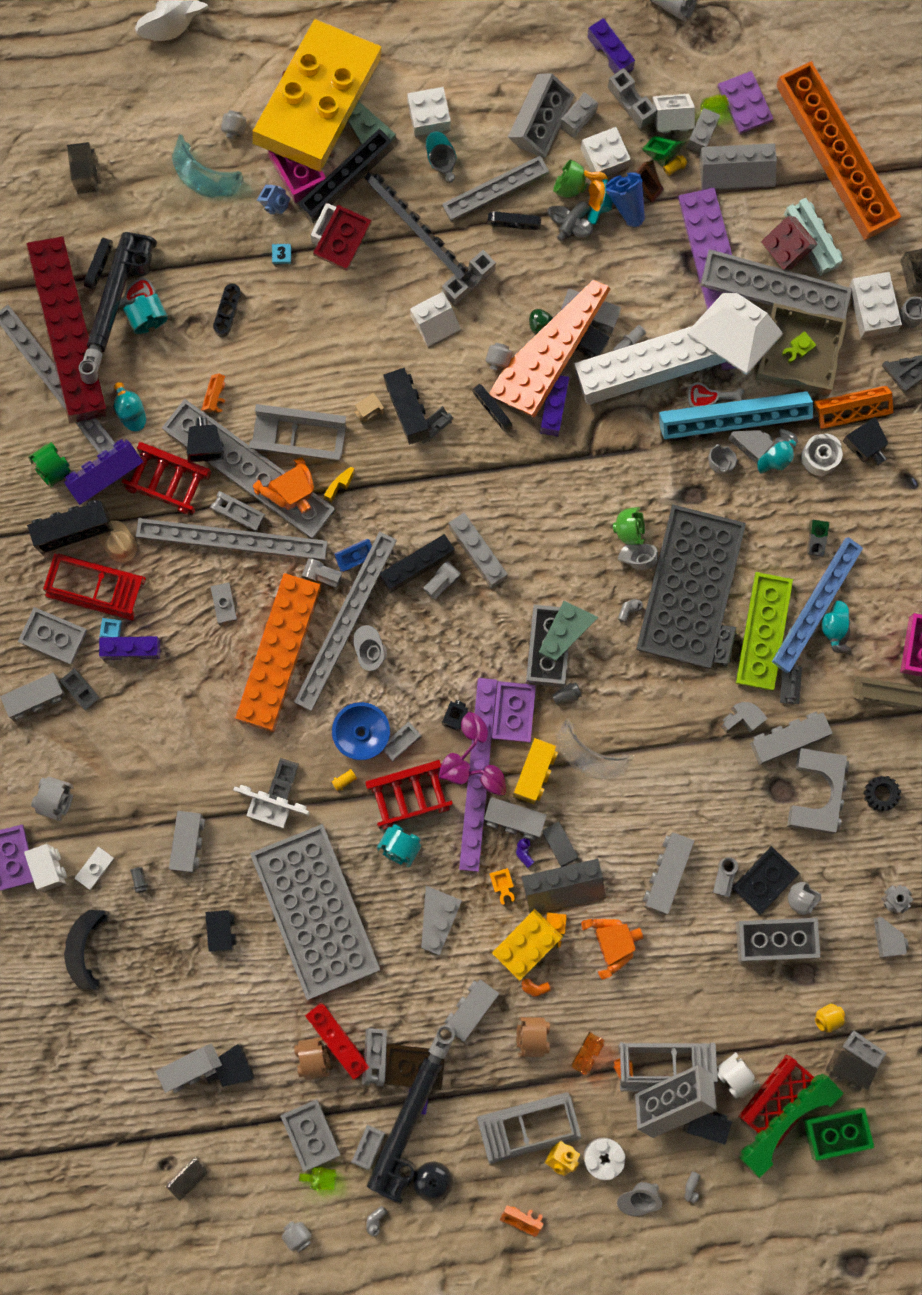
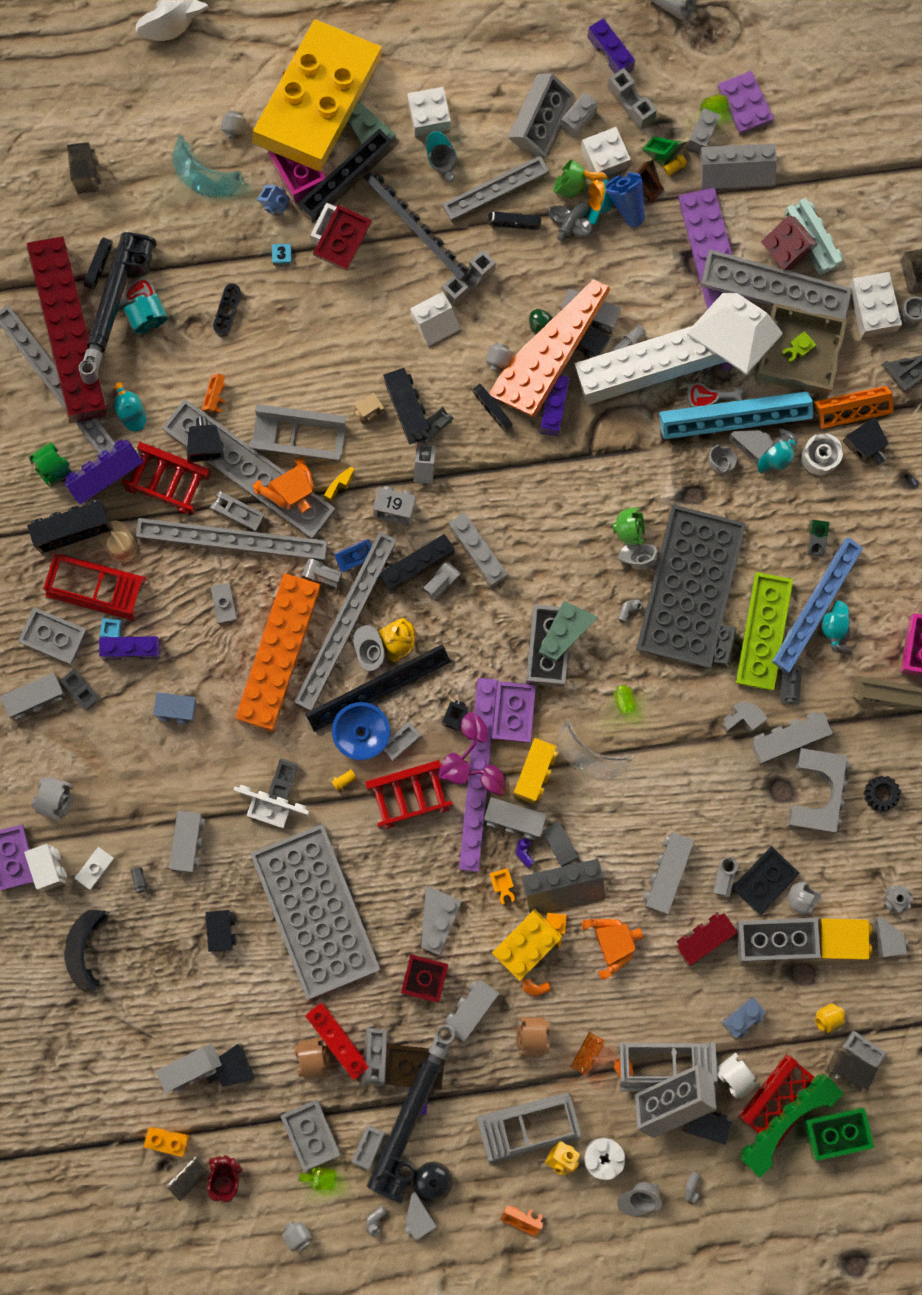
teal brick [376,824,422,867] -> none
dark grey cone [552,682,582,705] -> none
white slope [652,94,695,133] -> none
orange brick [776,61,902,240] -> none
none -> light orange brick [144,1126,190,1157]
none -> sand blue brick [153,692,197,725]
none -> dark red hair [207,1155,243,1203]
none -> black plate [305,644,451,732]
none -> light grey brick [373,486,416,527]
none -> yellow helmet [378,618,416,662]
none -> dark red brick [400,954,449,1003]
none -> light grey slope [404,1191,436,1240]
none -> light grey slope [414,443,436,484]
none -> clear neon green brick [613,685,636,714]
none -> dark red brick [675,912,738,966]
none -> sand blue brick [720,997,766,1039]
none -> yellow brick [818,918,872,960]

